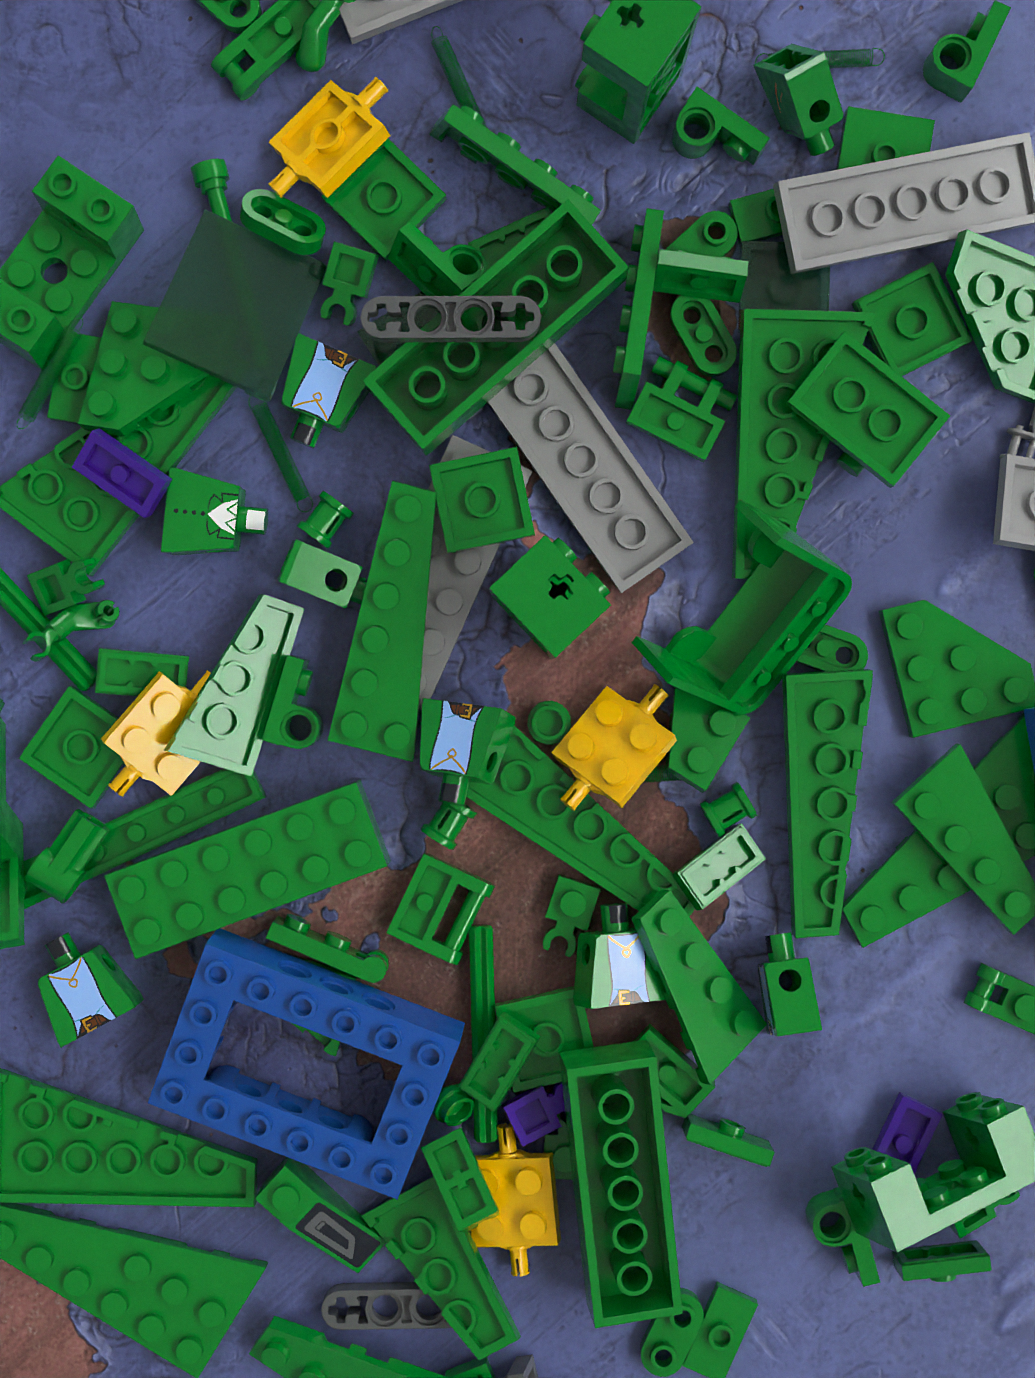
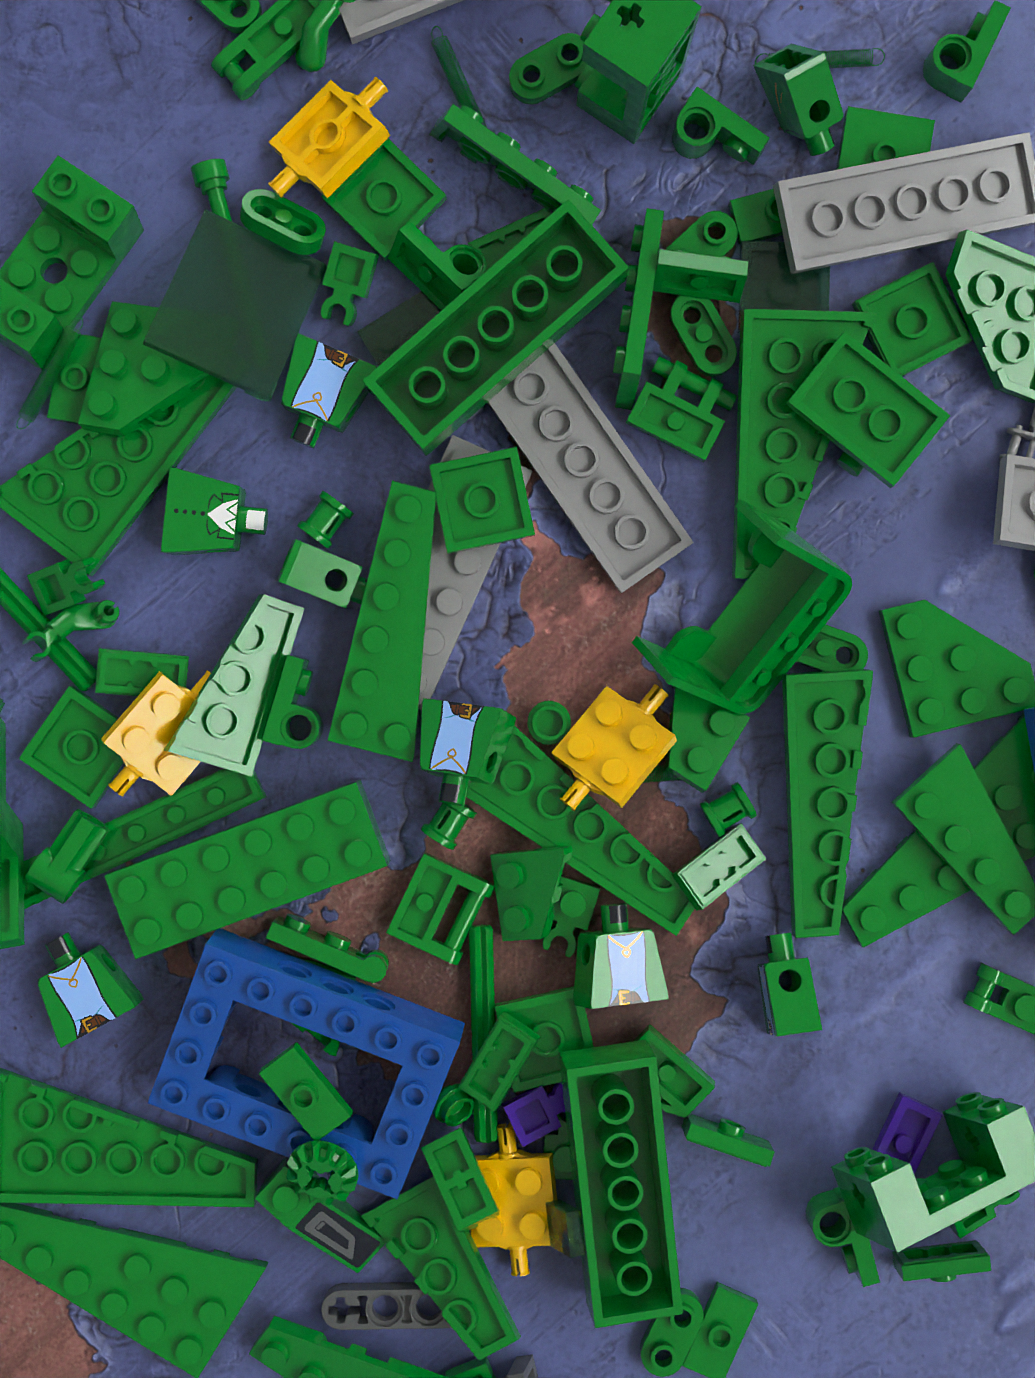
dark purple plate [72,428,172,518] -> none
green piece [248,393,313,512] -> none
dark grey beam [360,296,541,343] -> none
green plate [489,535,611,659] -> none
green wing [631,890,767,1085] -> none
none -> green plate [259,1042,353,1141]
none -> green gear [286,1141,359,1206]
none -> green wing [490,846,573,941]
none -> green plate [509,33,587,105]
none -> clear green tile [545,1199,585,1258]

